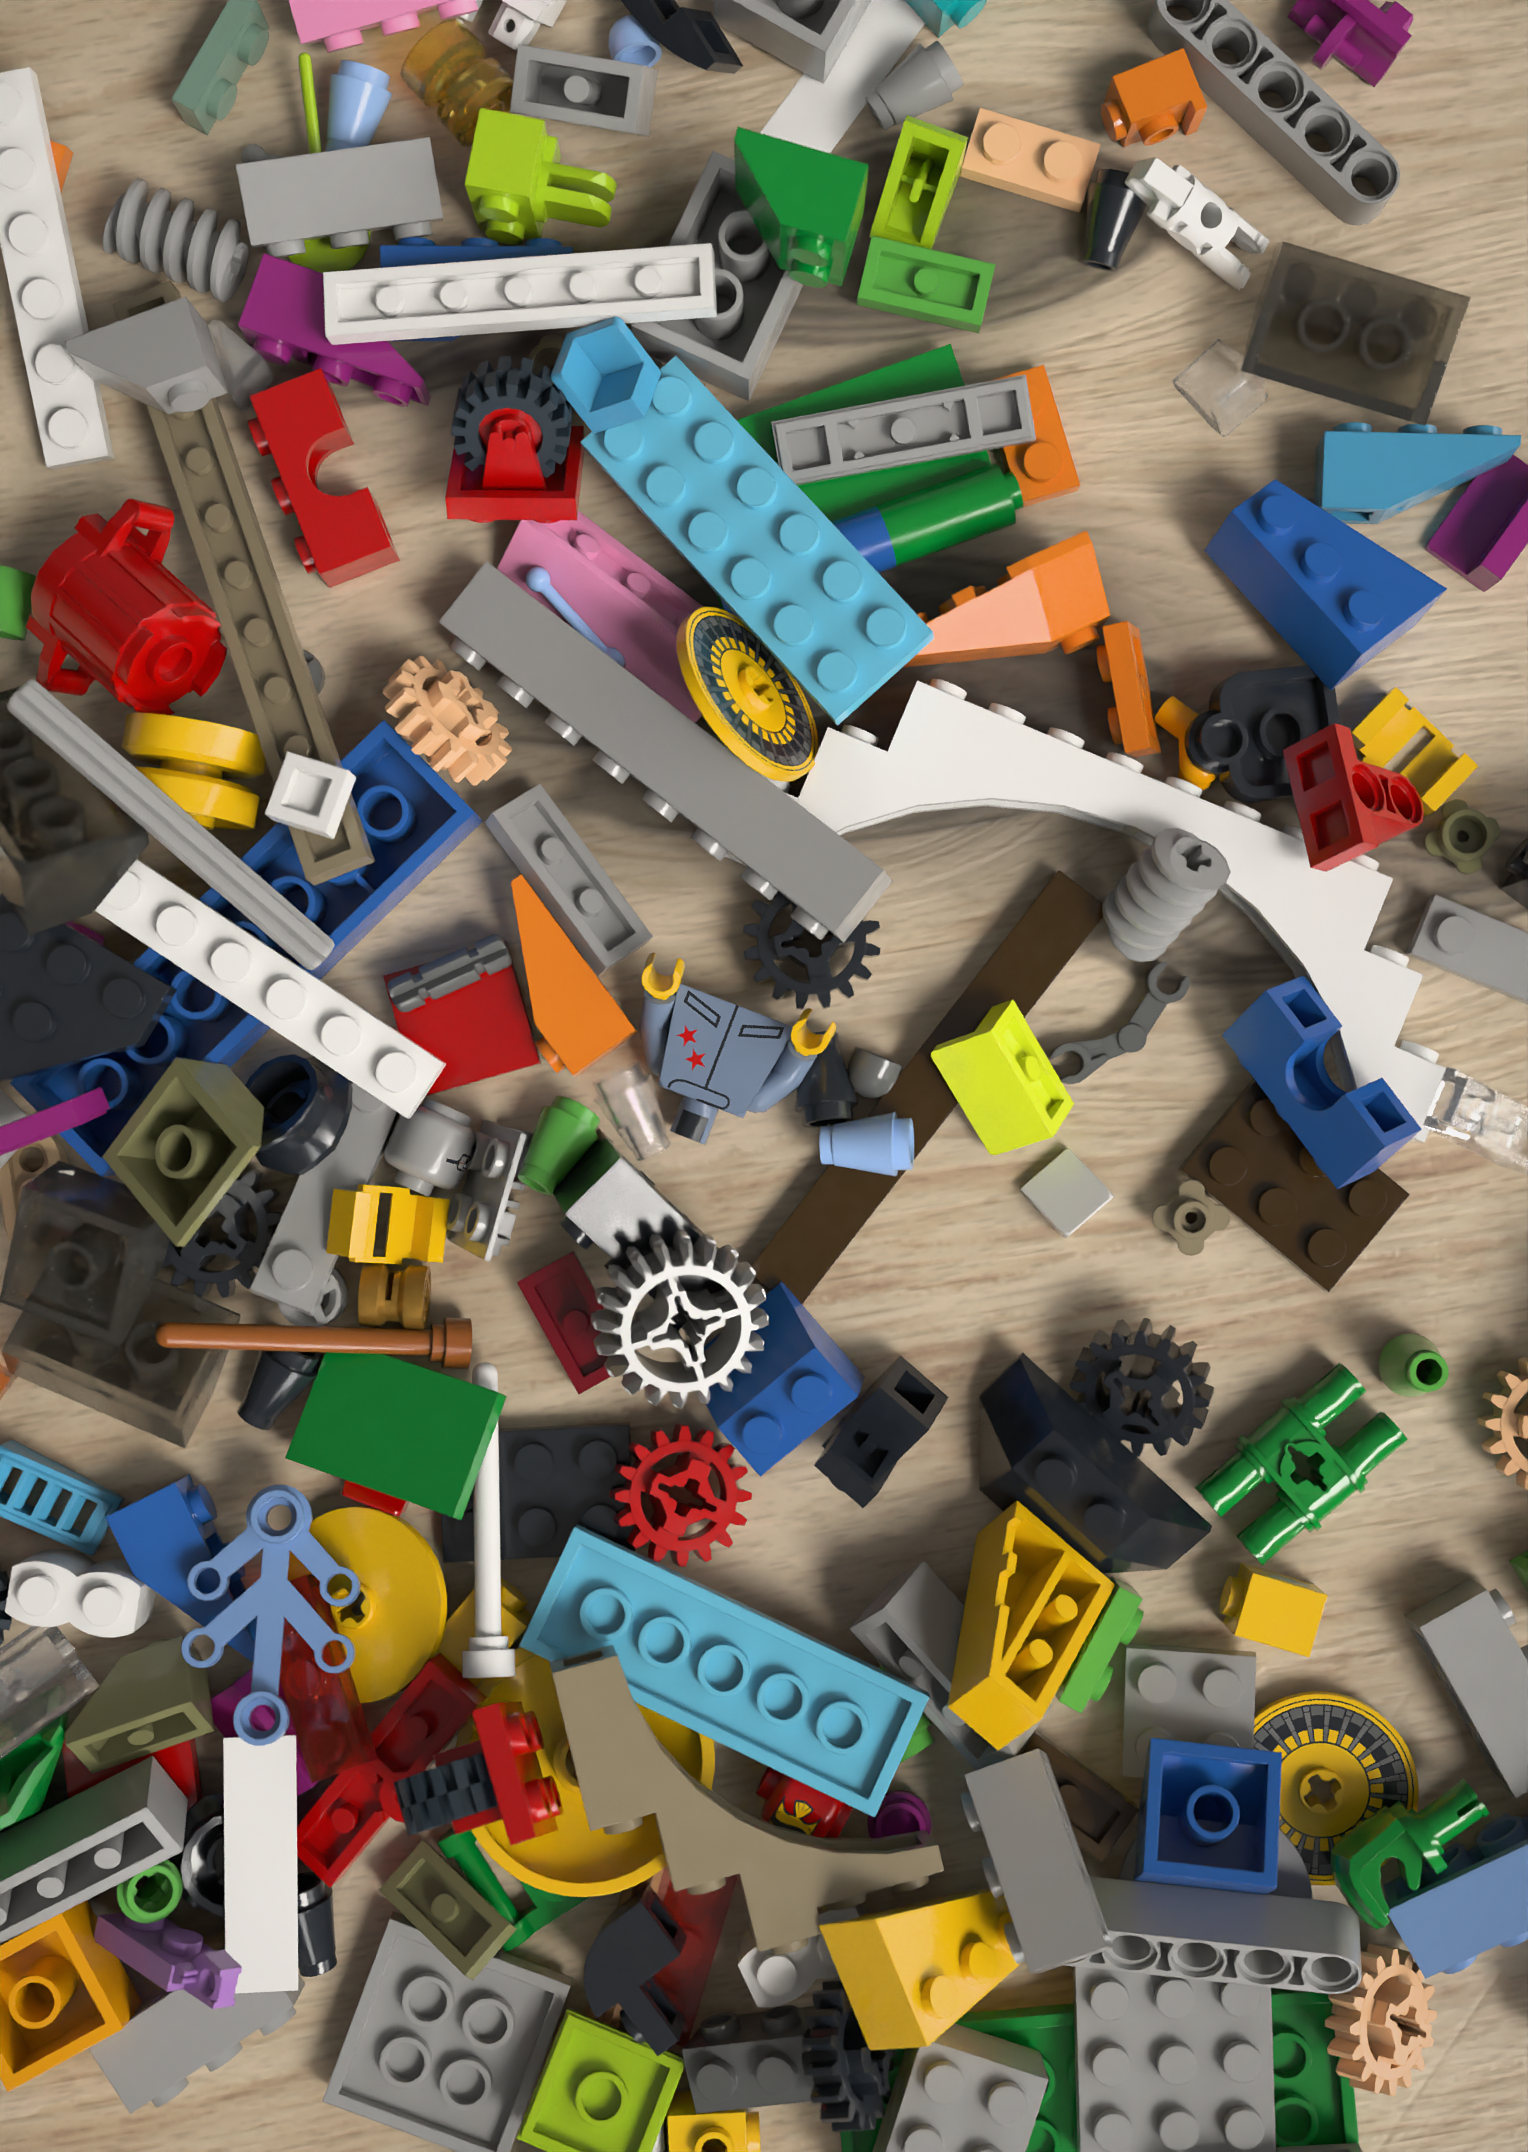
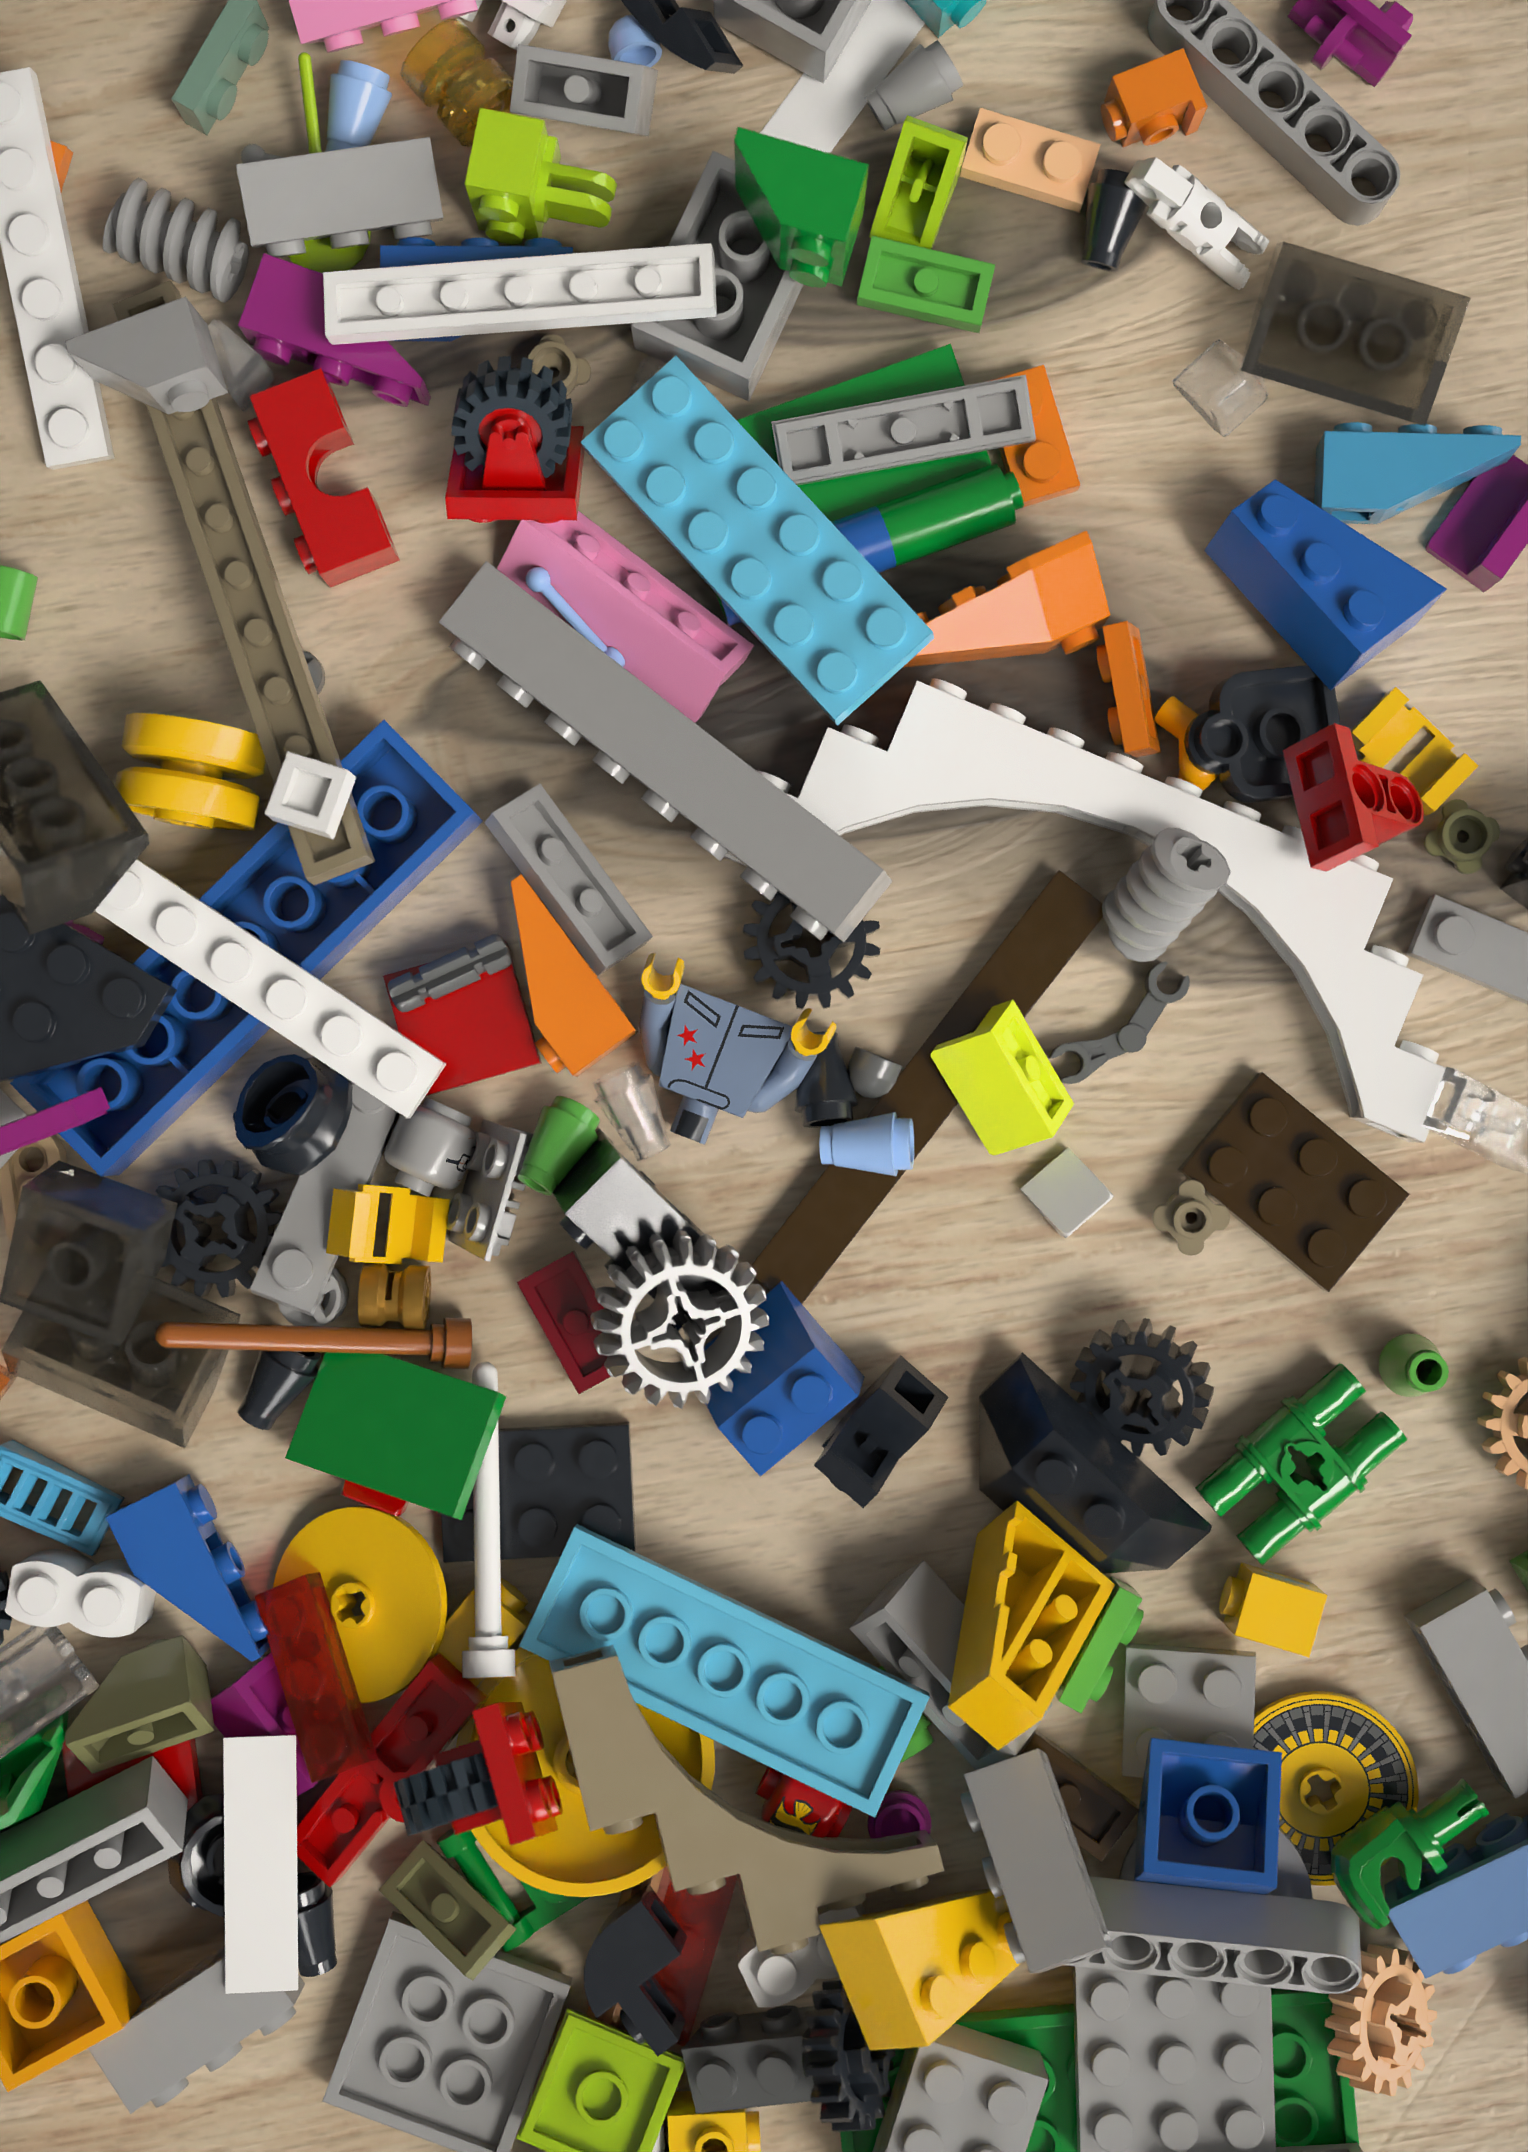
light grey axle [7,680,334,970] -> none
red container [26,499,227,715] -> none
medium lavender hinge [94,1912,242,2009] -> none
olive slope [102,1057,264,1247] -> none
bright green cone [117,1860,183,1923] -> none
medium blue plant [181,1485,361,1746] -> none
light nougat gear [383,656,512,786] -> none
dark azure panel [551,317,662,434] -> none
red gear [609,1424,752,1567] -> none
piece [676,607,819,782] -> none
blue arch [1222,976,1422,1189] -> none

